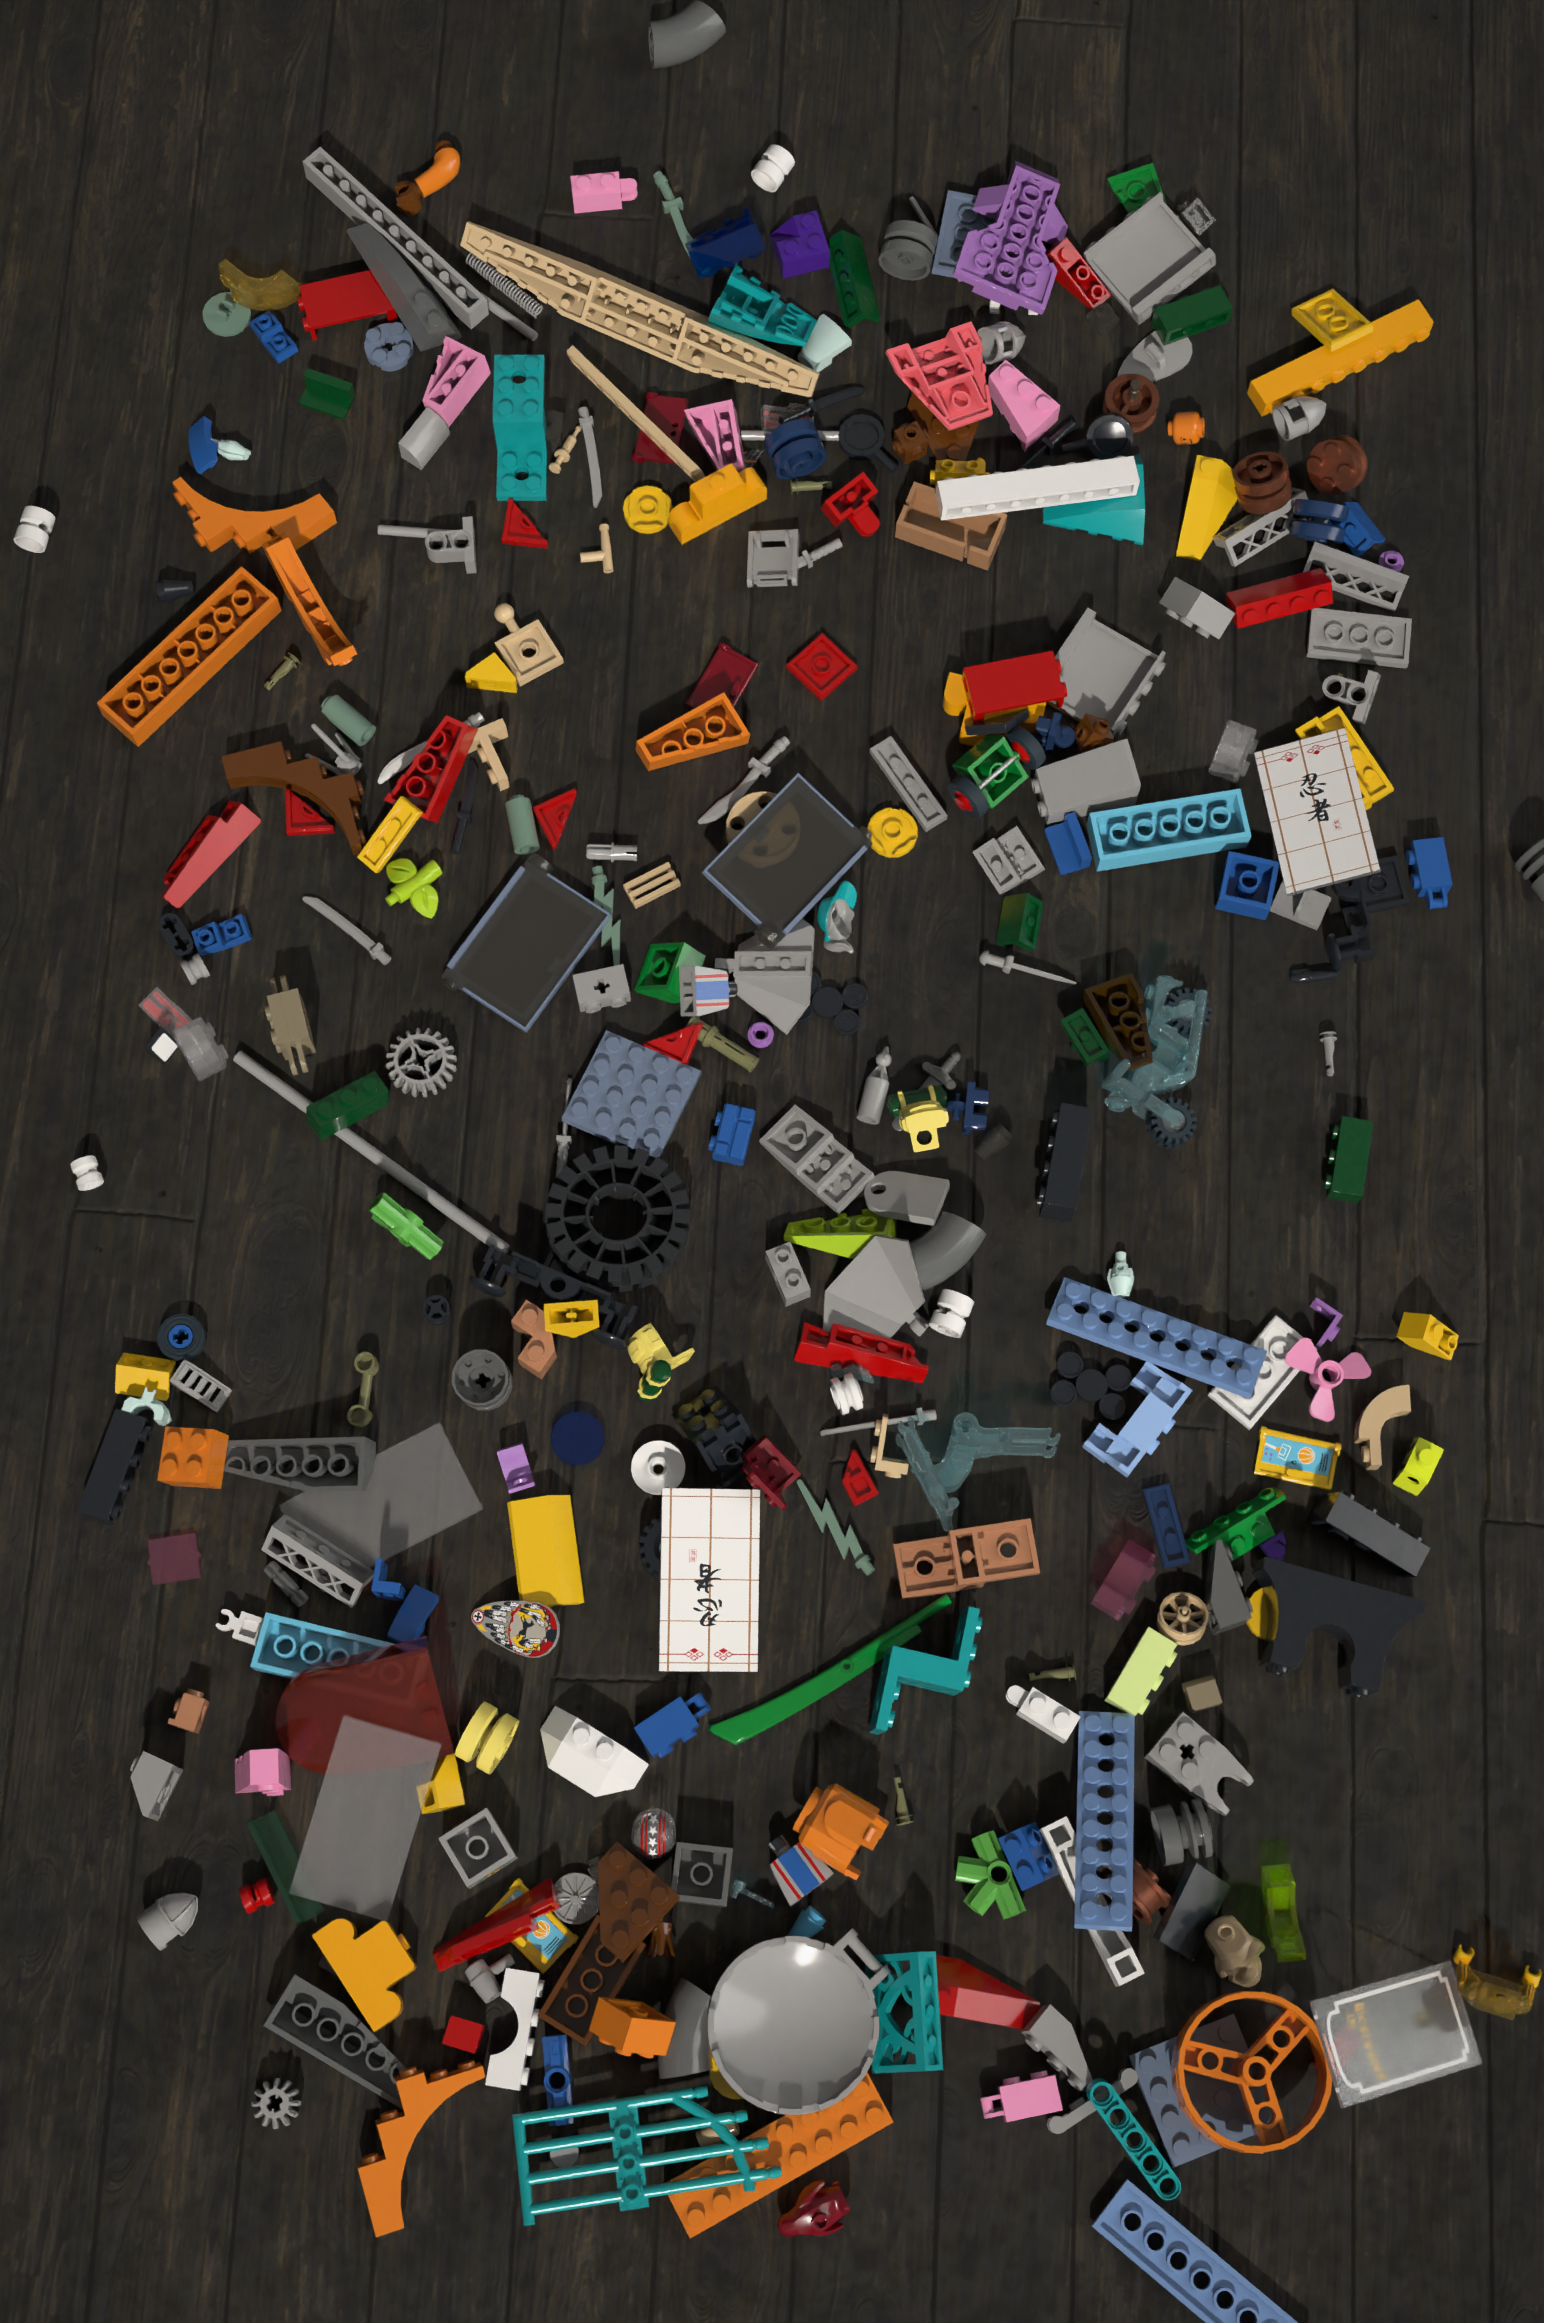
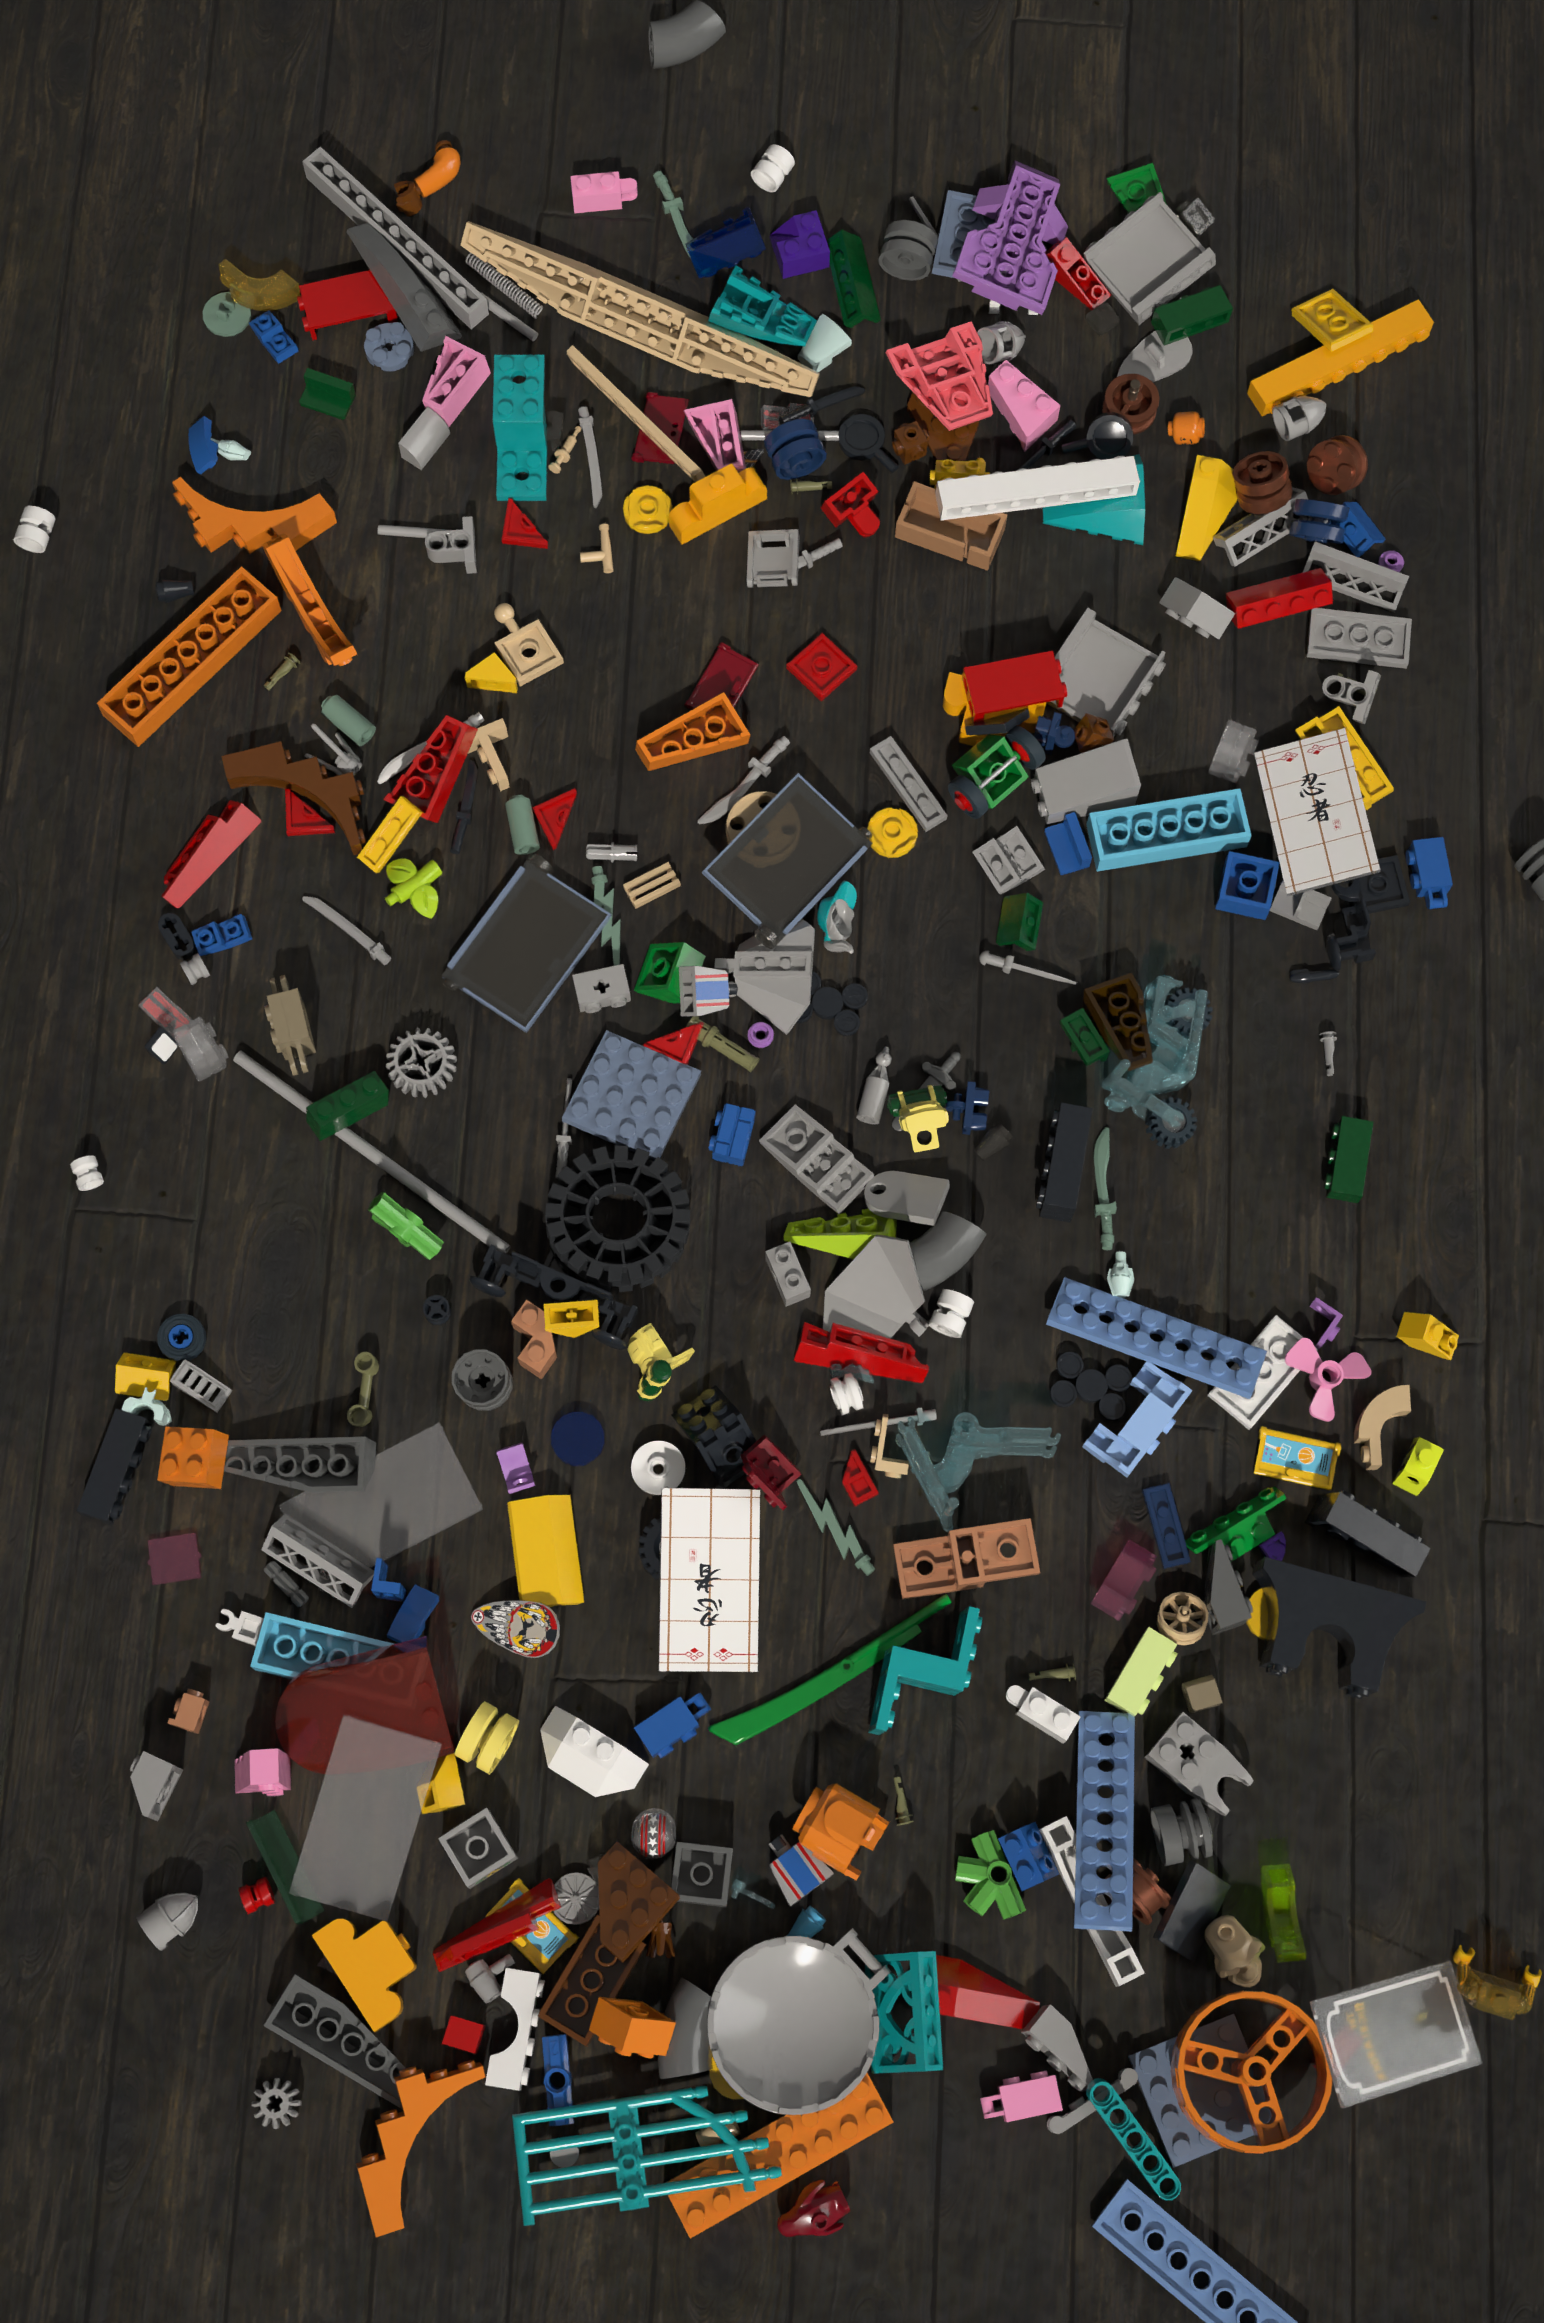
none -> sand green sword [1094,1127,1117,1250]

